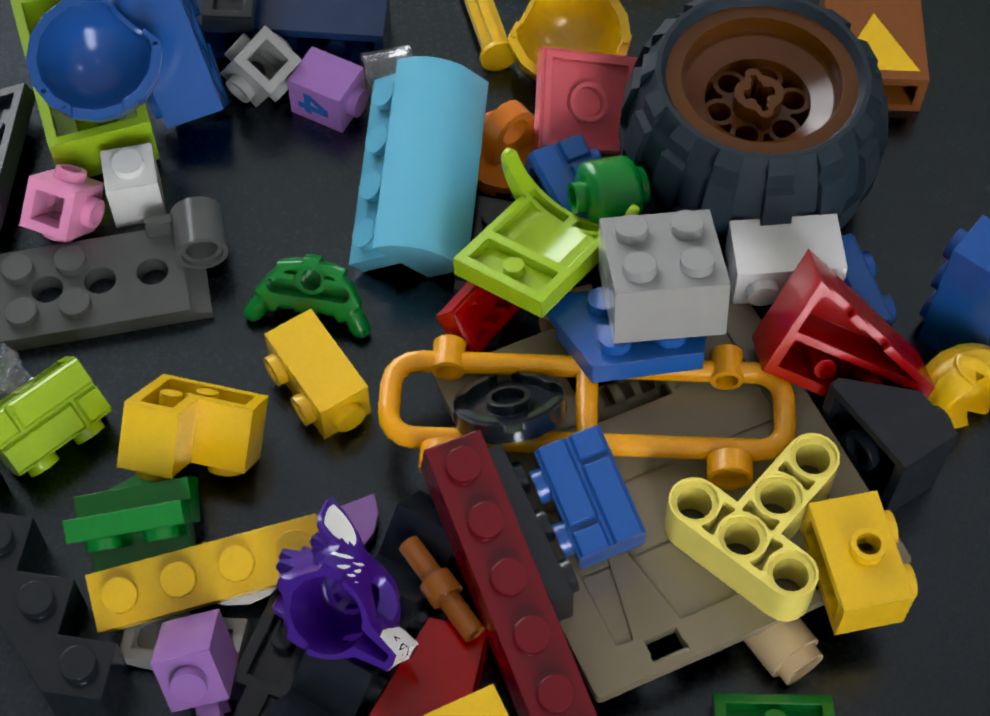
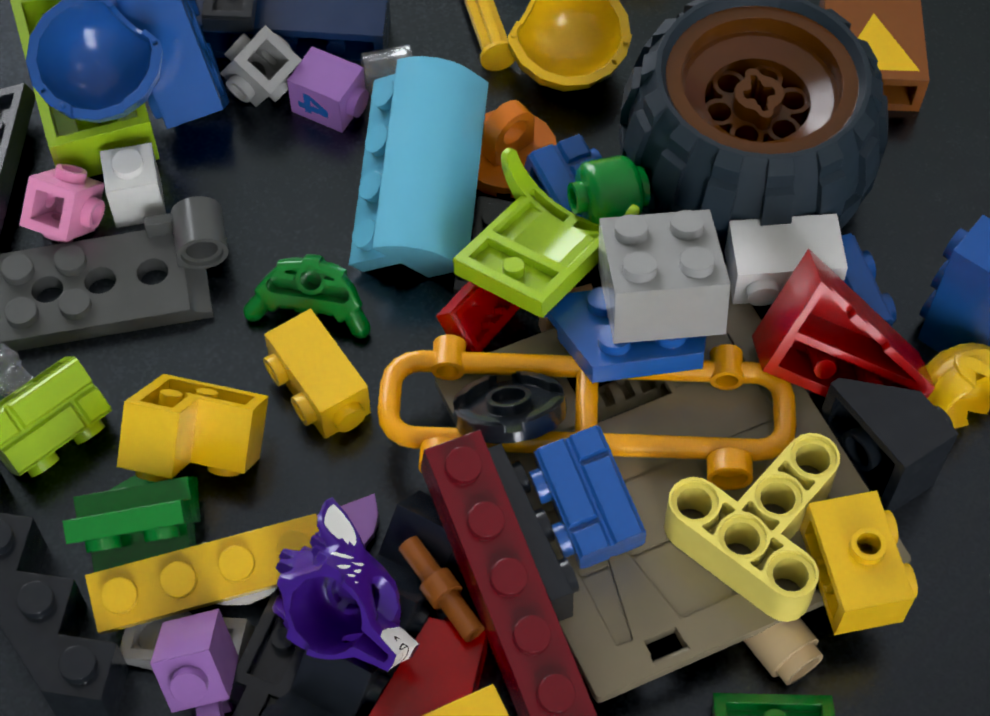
coral tile [533,47,638,157] -> none

